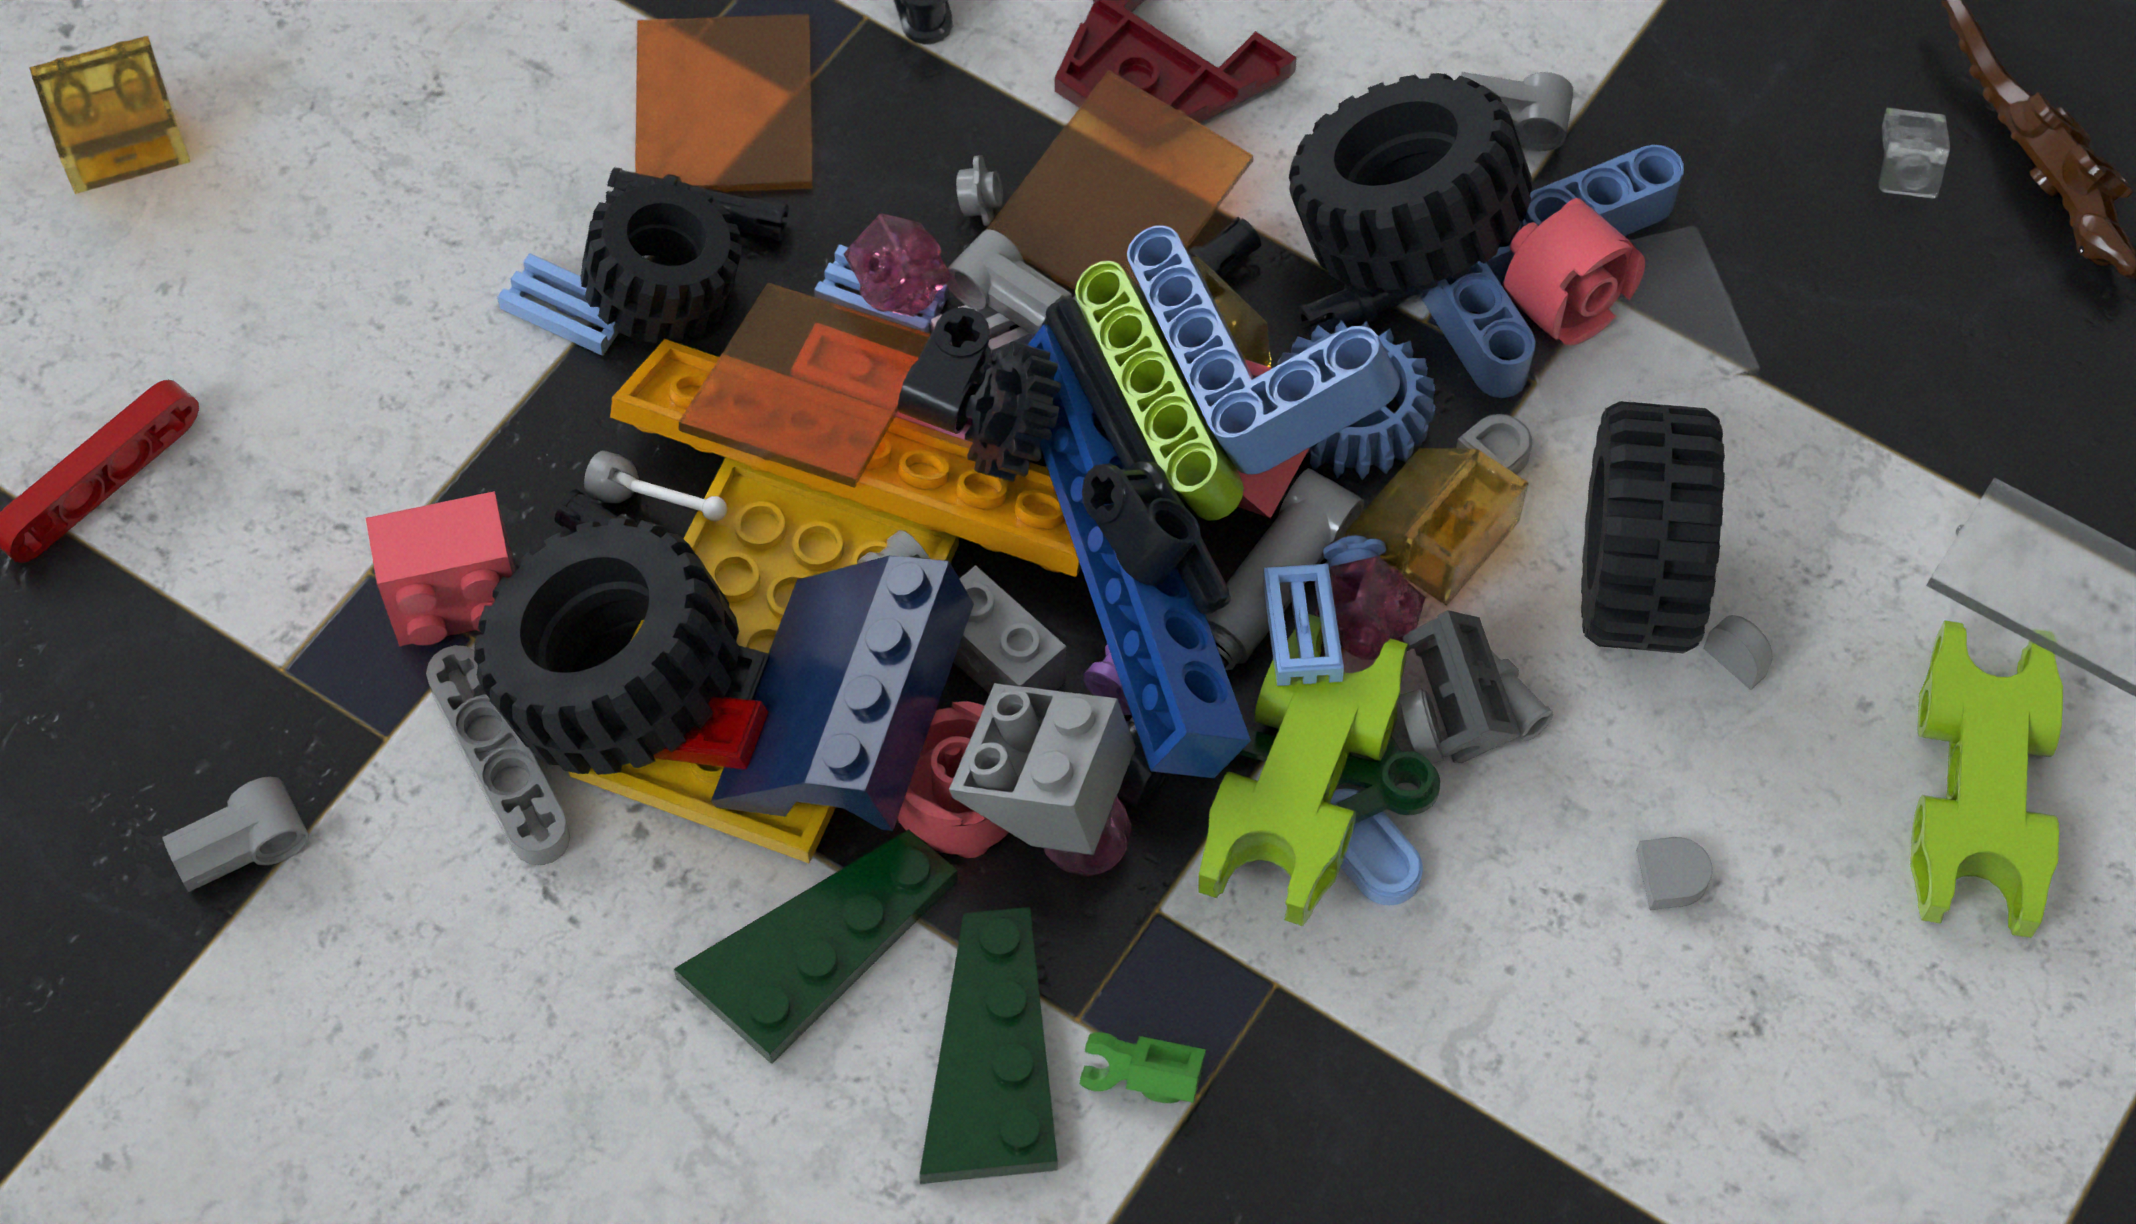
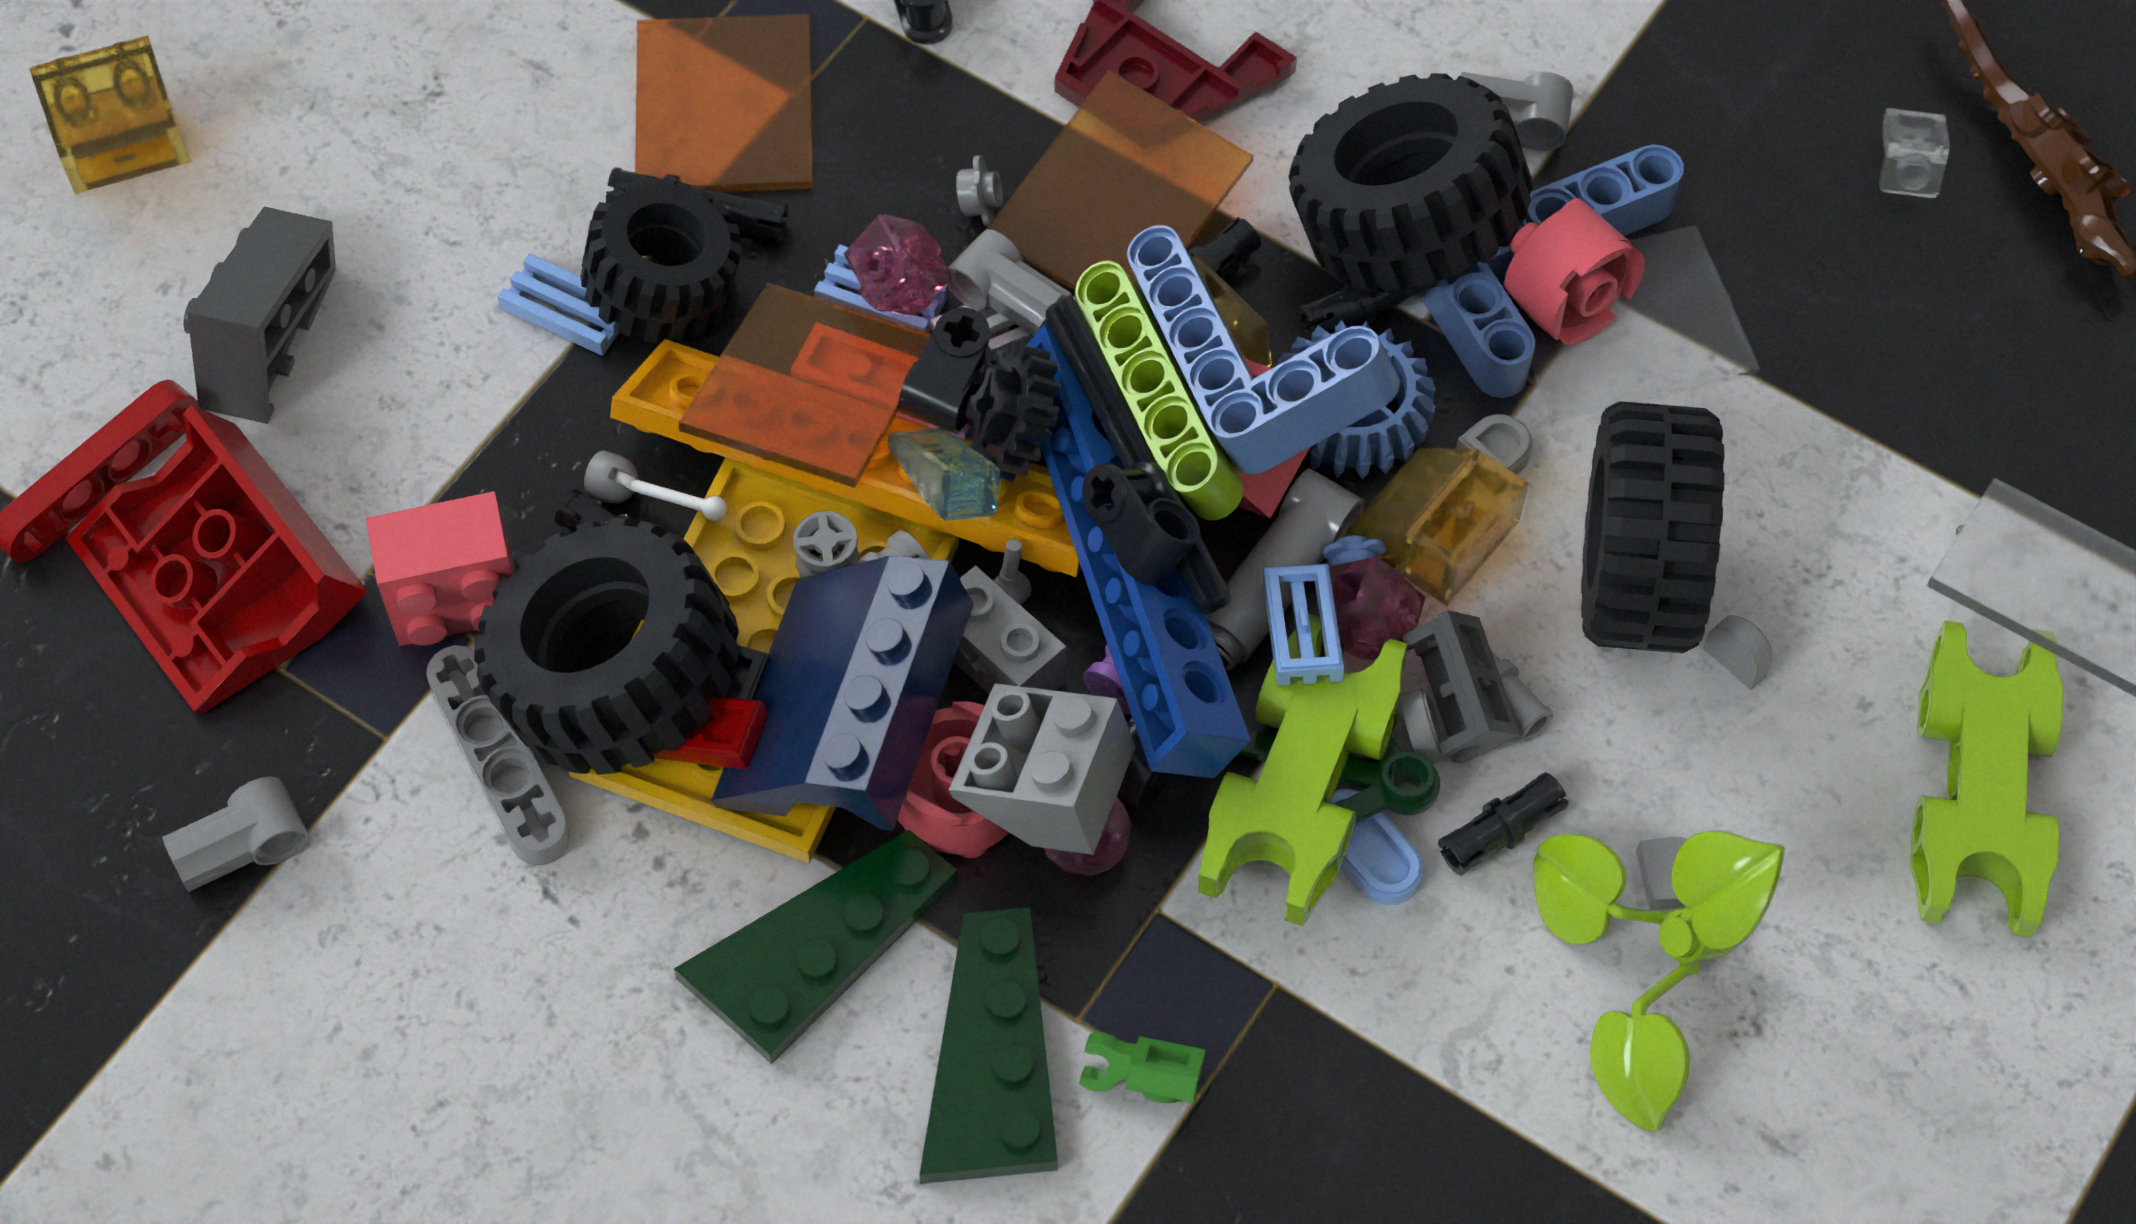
none -> red piece [65,404,368,714]
none -> dark grey wedge [183,206,336,424]
none -> light grey wheel [793,511,860,579]
none -> clear light blue slope [888,428,1000,521]
none -> light grey hand [993,539,1031,606]
none -> black pin [1438,772,1569,876]
none -> lime plant [1533,830,1785,1131]

